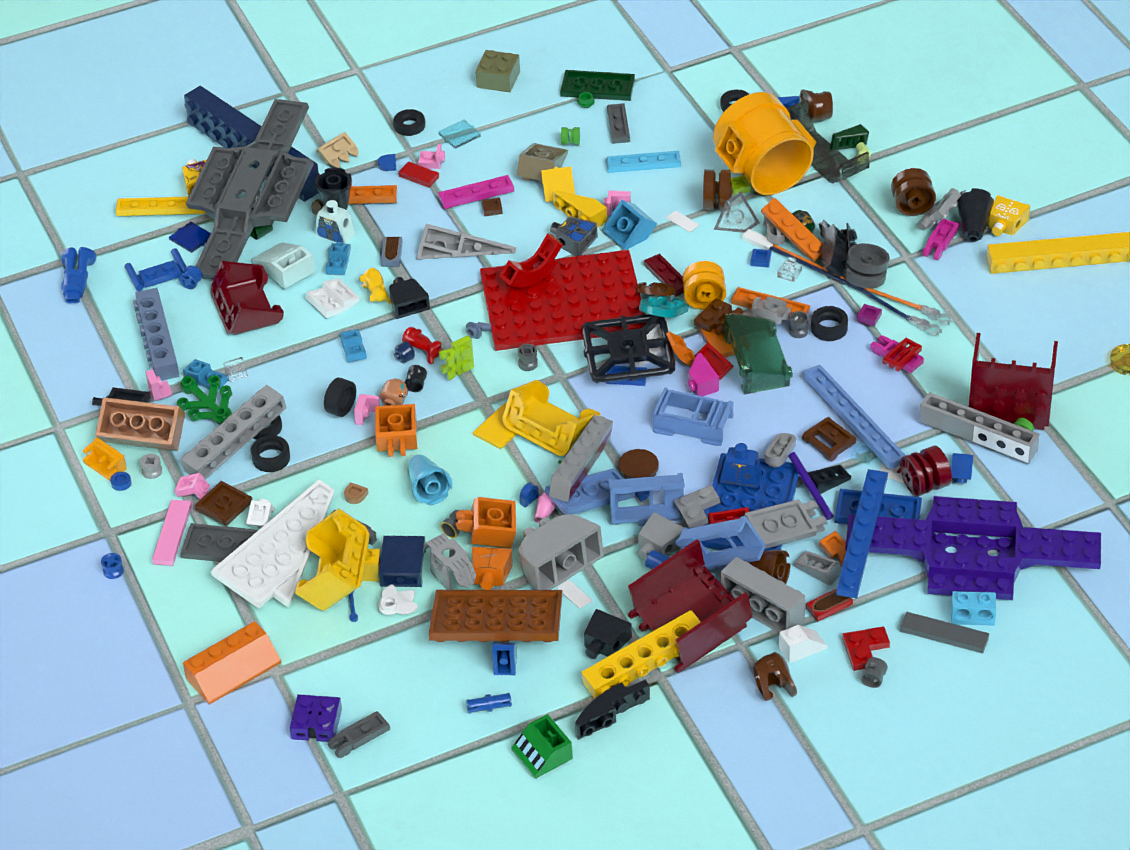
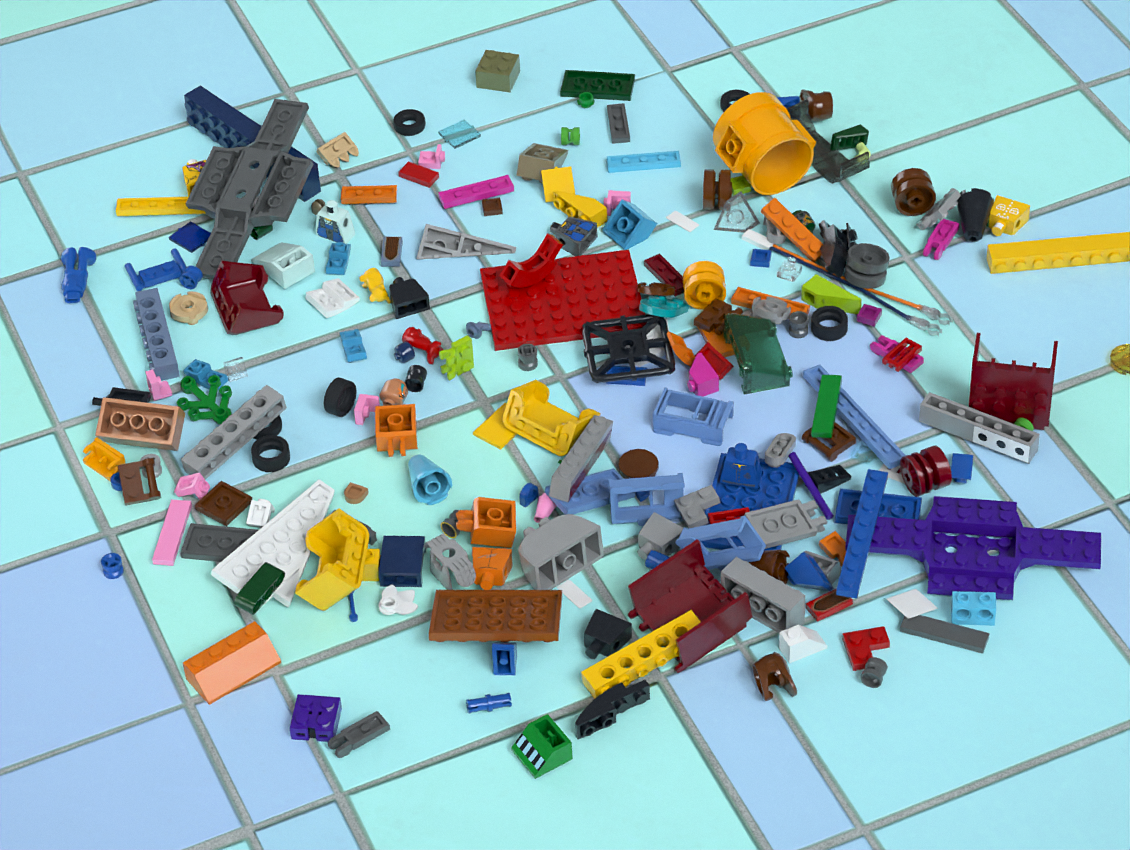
black cone [315,167,352,210] -> none
blue tile [378,154,397,171] -> none
none -> reddish brown plate [118,458,161,506]
none -> tan plate [169,291,208,325]
none -> dark green beam [234,562,285,615]
none -> blue slope [785,552,834,591]
none -> lime slope [801,274,862,314]
none -> green tile [811,375,842,438]
none -> white sticker [887,589,938,619]

